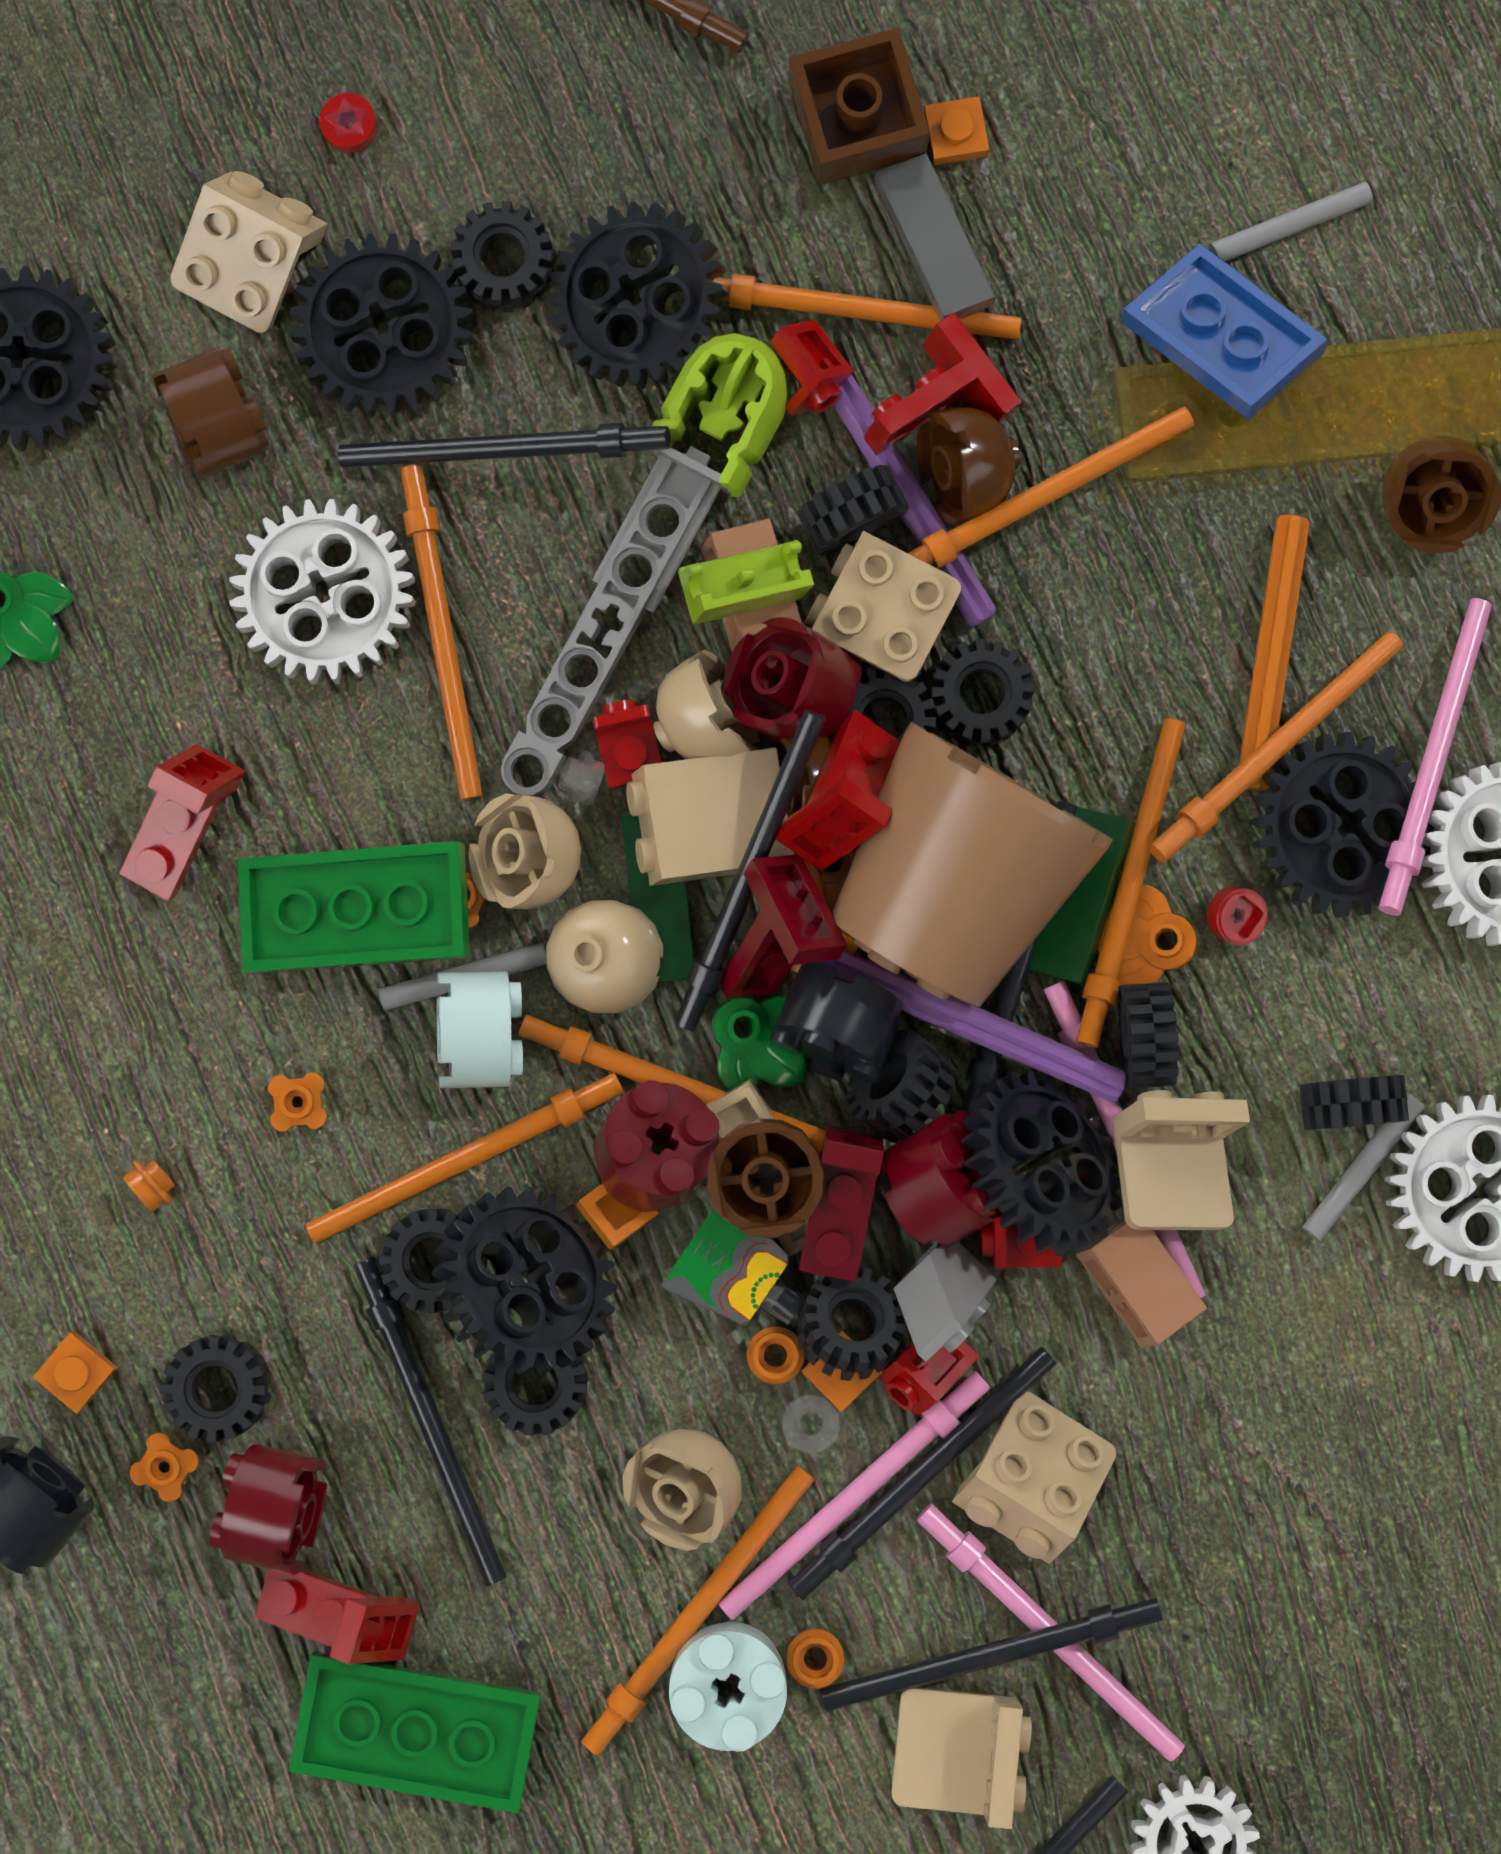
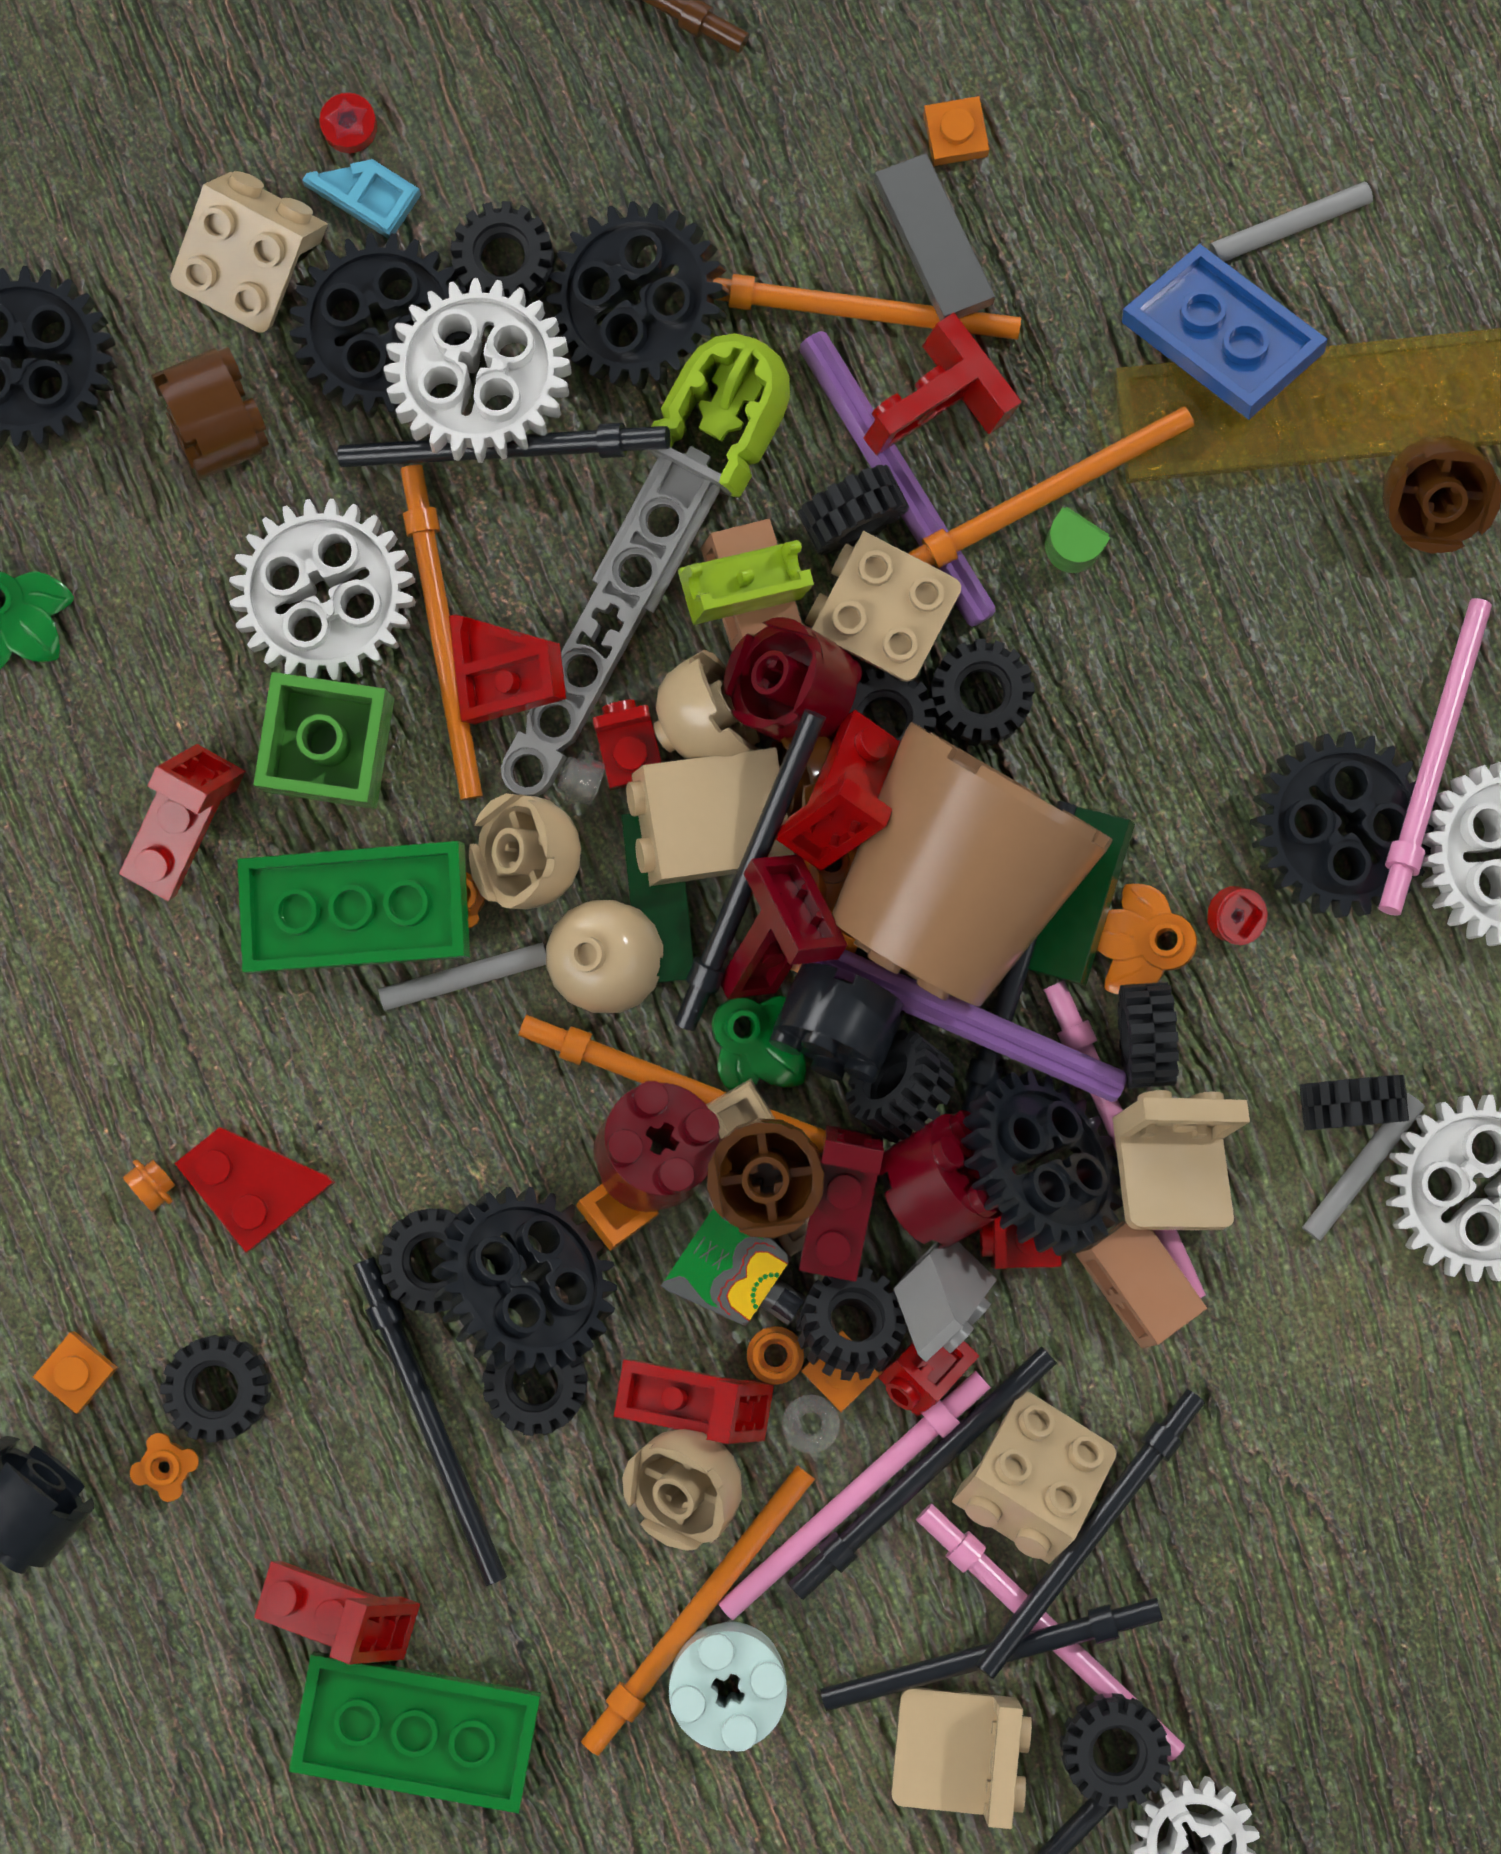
dark red brick [209,1444,327,1575] -> none
orange plate [268,1072,327,1132] -> none
orange bar [305,1072,625,1244] -> none
light aqua brick [437,971,523,1088] -> none
red bracket [769,319,854,416] -> none
orange plate [786,1628,844,1689] -> none
reddish brown brick [788,27,930,185] -> none
reddish brown cylinder [916,407,1020,524] -> none
orange bar [1075,718,1186,1048] -> none
orange bar [1149,631,1403,863] -> none
orange axle [1239,514,1310,792] -> none
none -> red wing [174,1127,335,1253]
none -> bright green brick [253,672,395,809]
none -> medium azure tile [302,159,421,238]
none -> white gear [384,278,571,463]
none -> red wing [449,614,566,725]
none -> red bracket [613,1359,774,1444]
none -> black bar [975,1389,1205,1680]
none -> bright green brick [1045,506,1110,573]
none -> black tyre [1060,1693,1171,1809]

